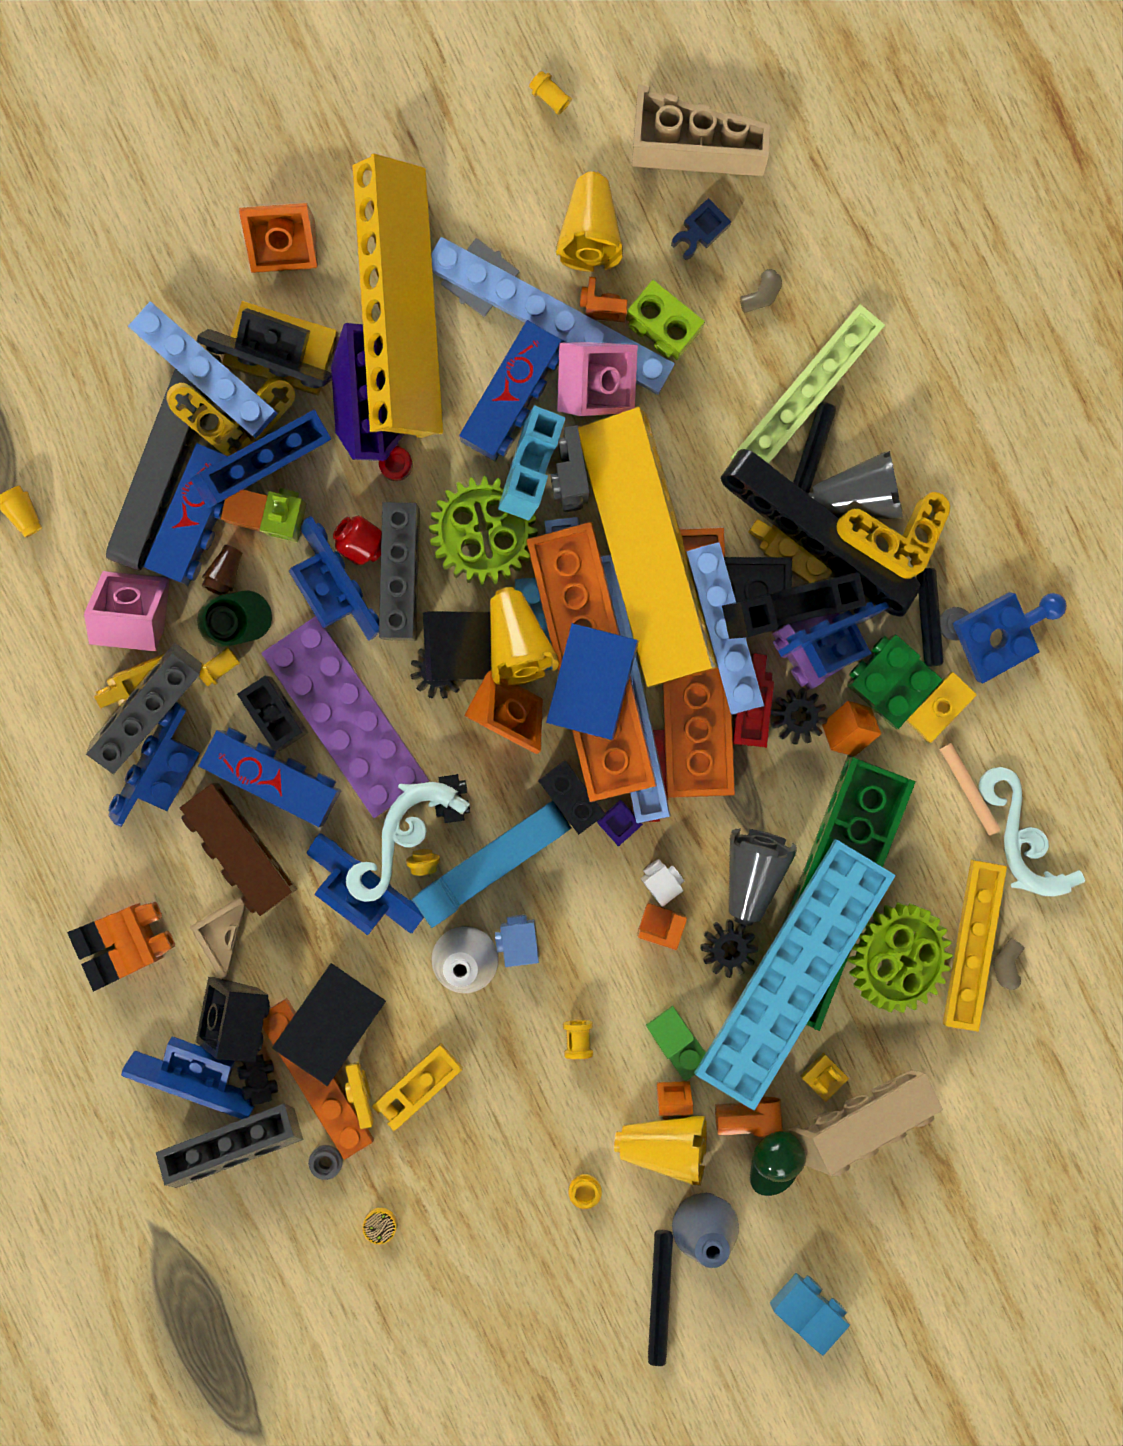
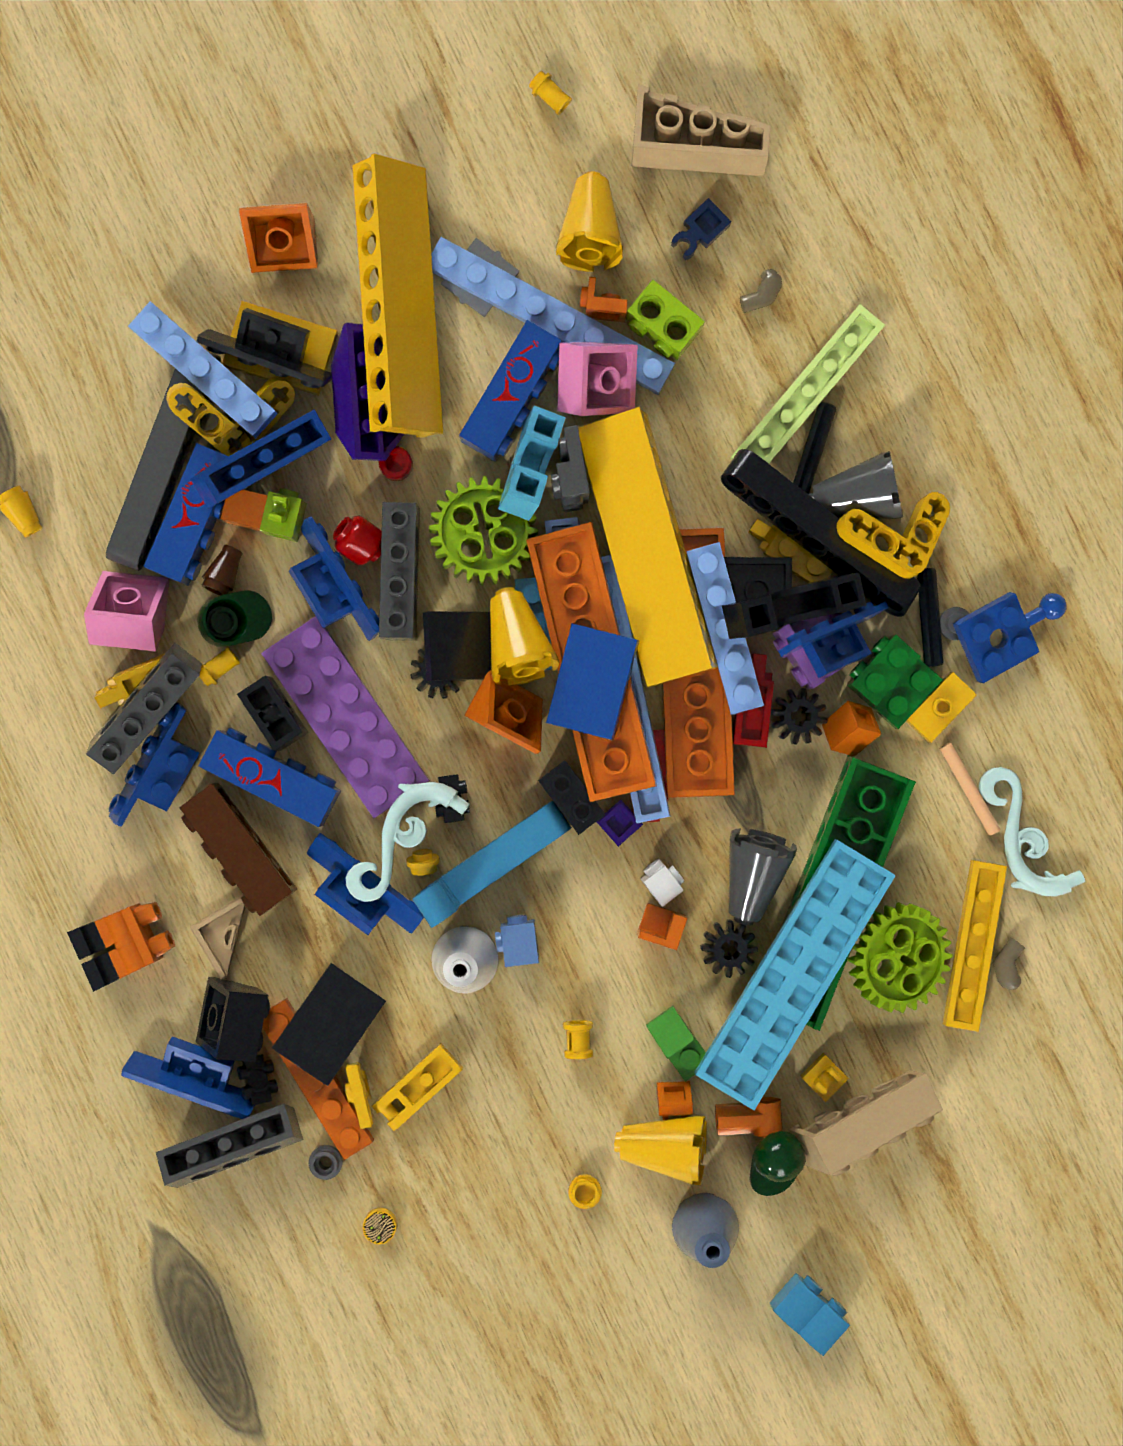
black axle [648,1230,673,1366] -> none

